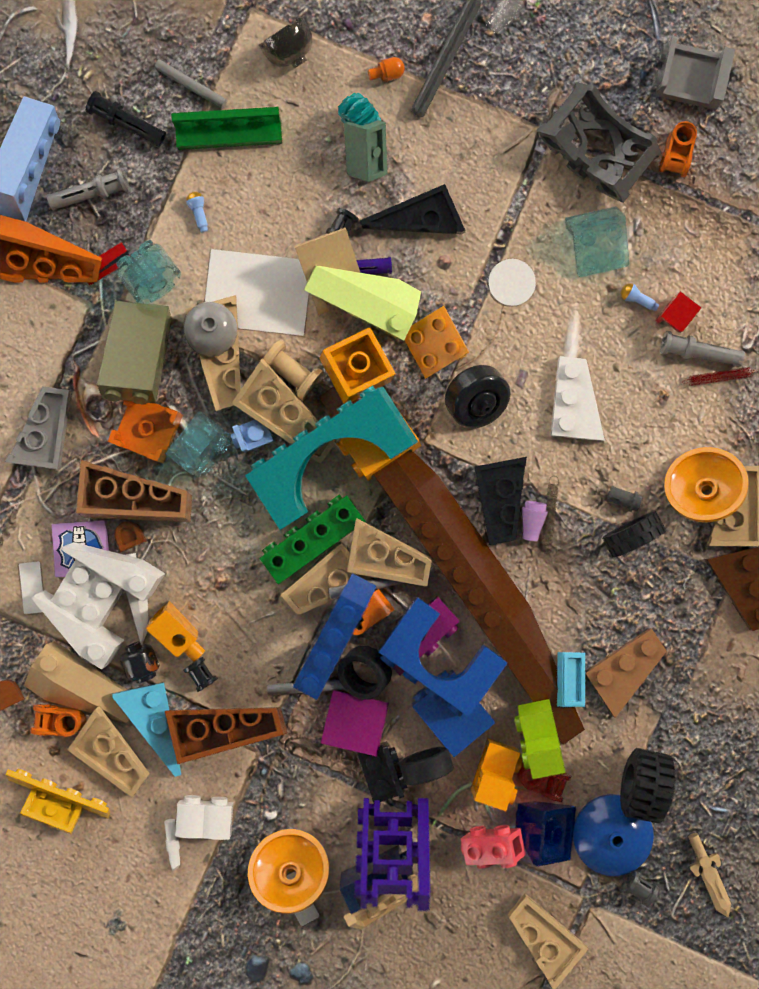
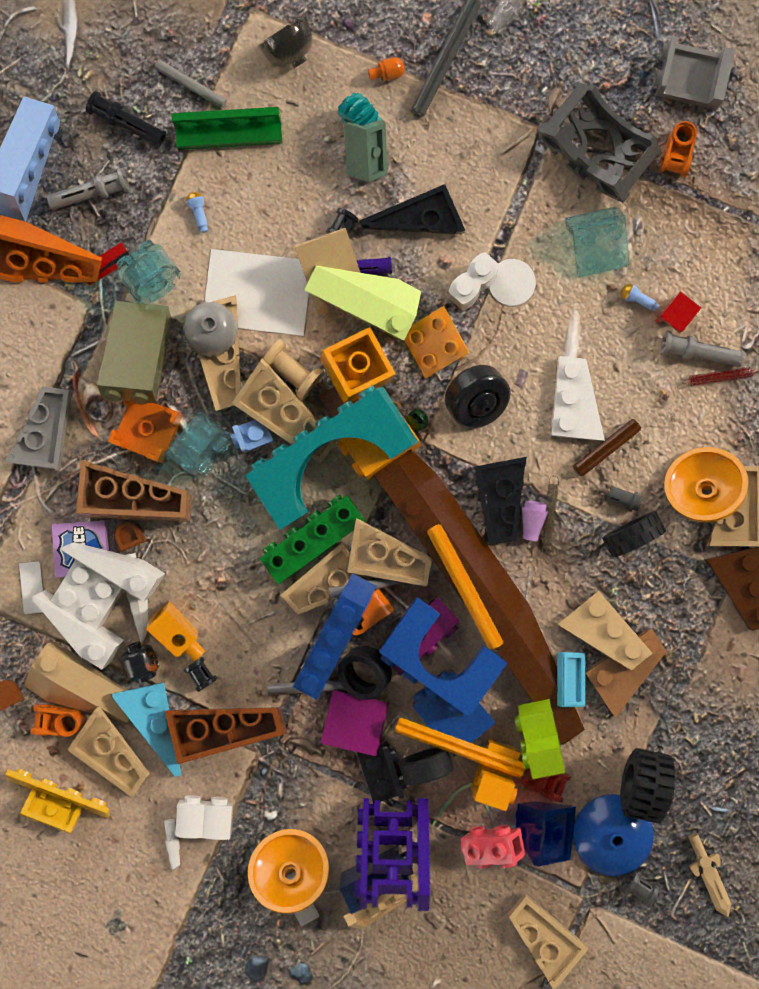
none -> light orange axle [395,718,525,778]
none -> dark green hinge [407,409,428,431]
none -> light orange axle [427,524,503,650]
none -> white brick [449,252,499,311]
none -> tan wing [557,591,653,671]
none -> reddish brown axle [573,419,642,477]

